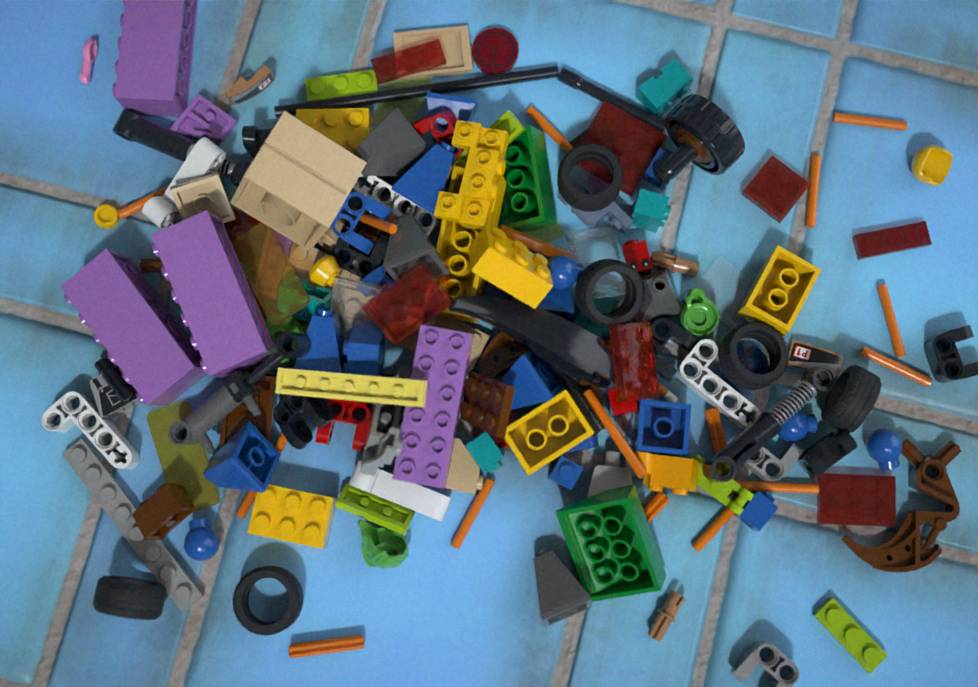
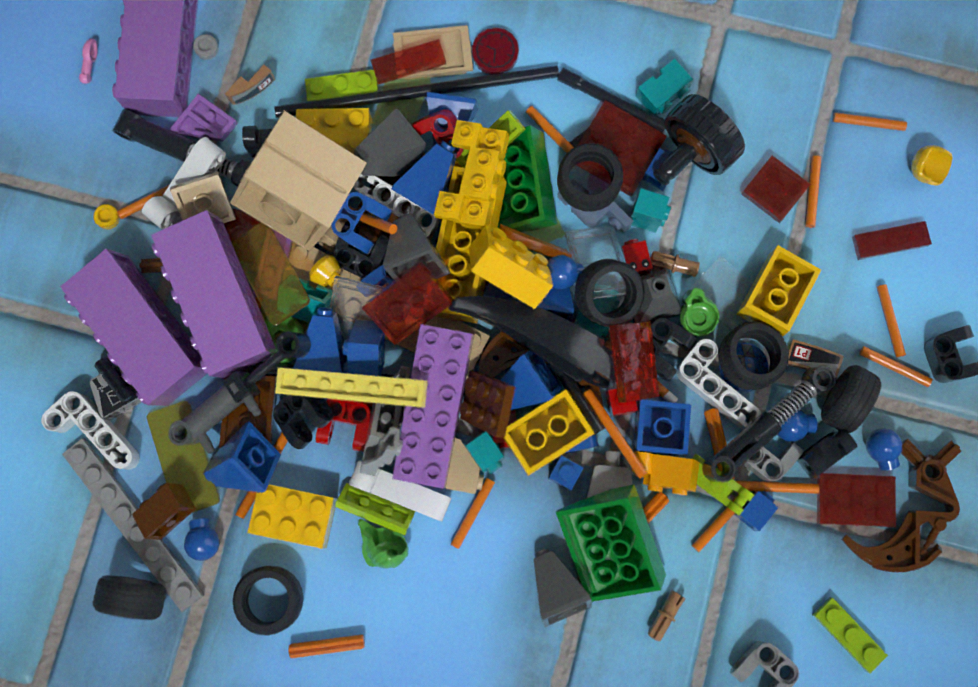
none -> light grey tile [193,34,219,60]

